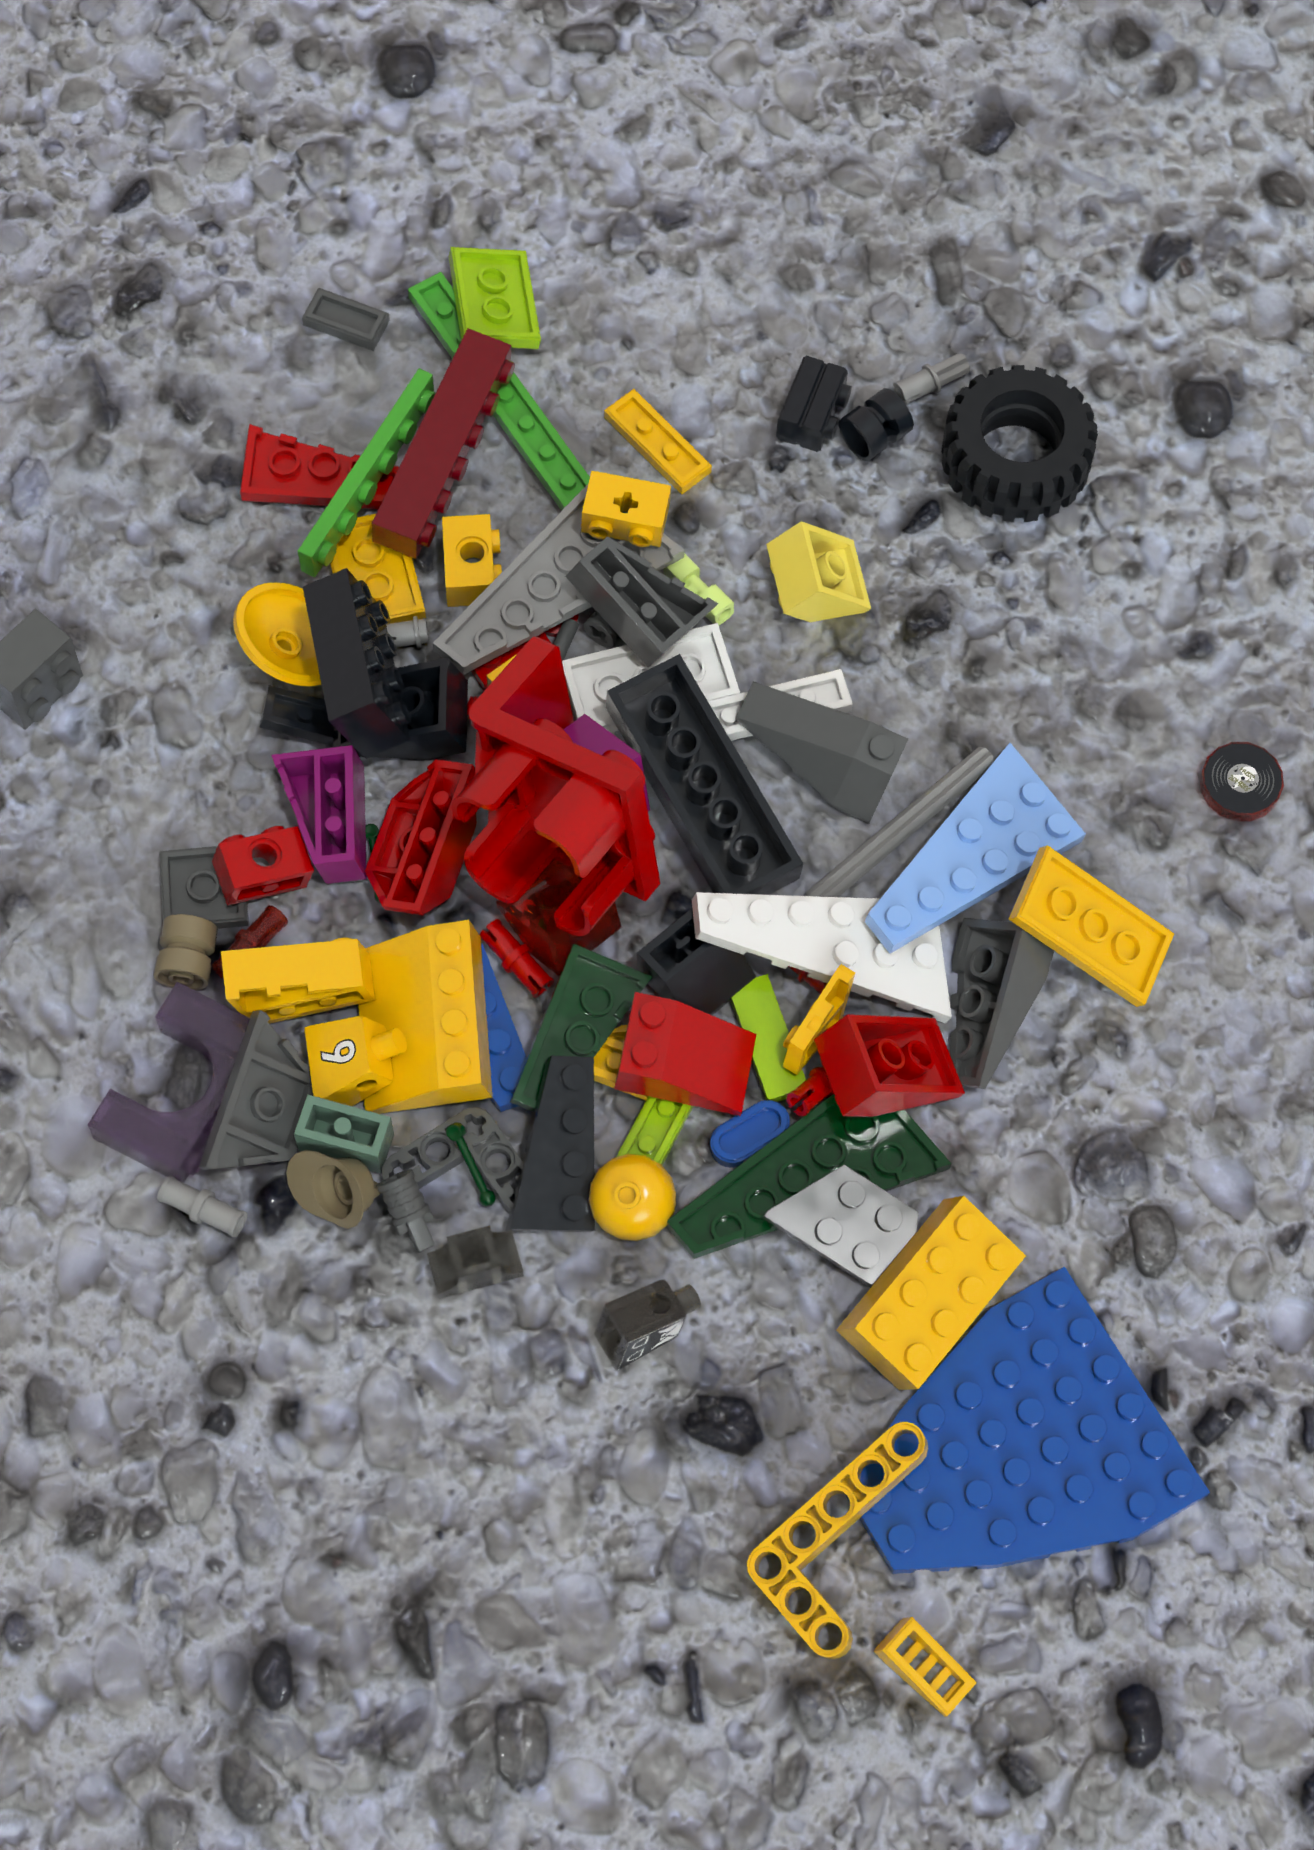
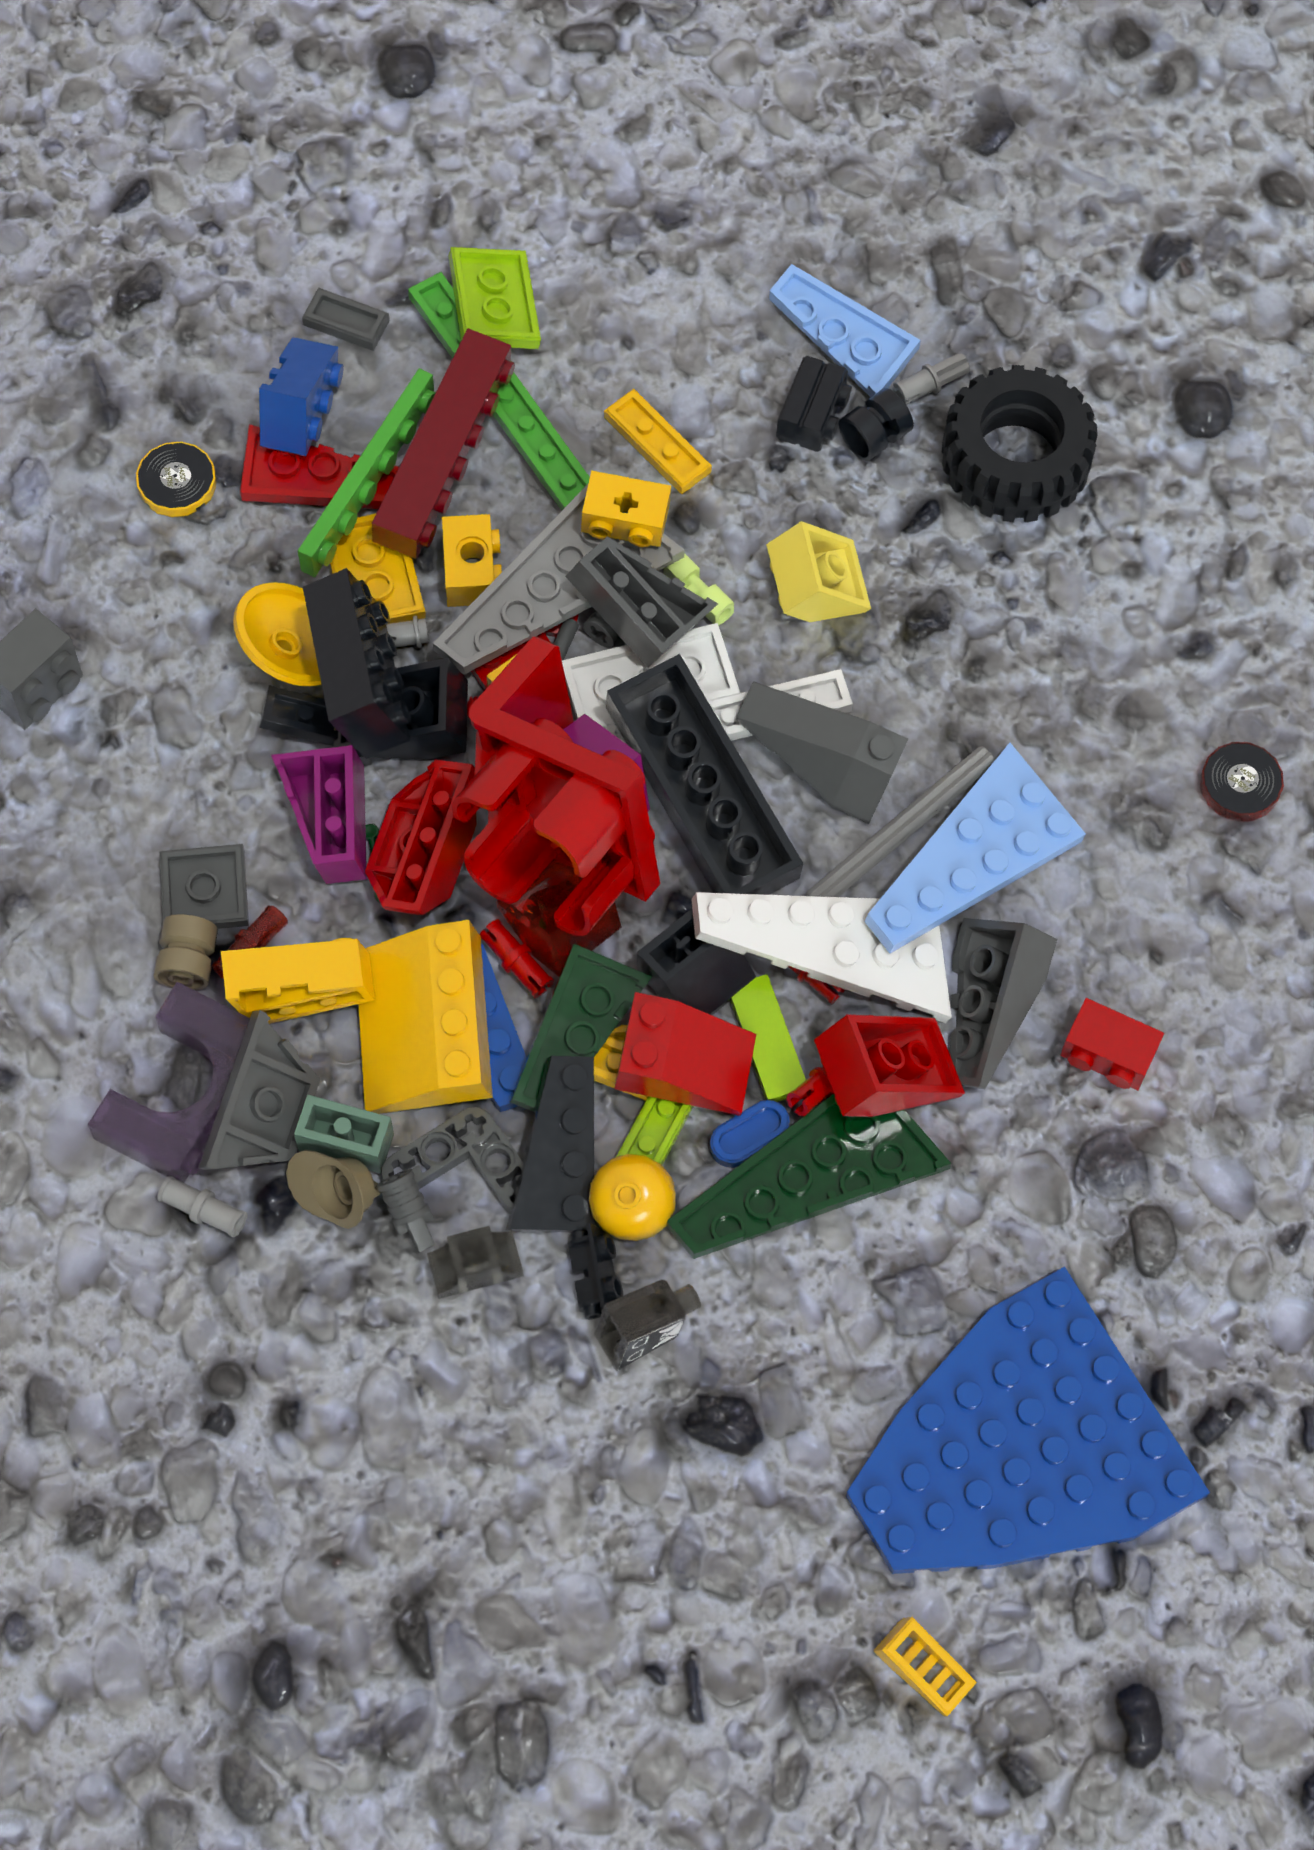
red brick [212,826,314,906] -> none
yellow torso [304,1016,407,1106] -> none
dark green hinge [446,1122,496,1207] -> none
yellow beam [747,1422,928,1659] -> none
wing [762,1165,918,1288] -> none
yellow wing [782,964,855,1075] -> none
yellow brick [836,1196,1026,1390] -> none
yellow tile [1009,845,1174,1007] -> none
none -> black tile [136,441,217,517]
none -> blue wedge [259,337,344,456]
none -> black hinge [568,1223,623,1320]
none -> light blue wing [769,264,921,397]
none -> red brick [1060,998,1164,1091]

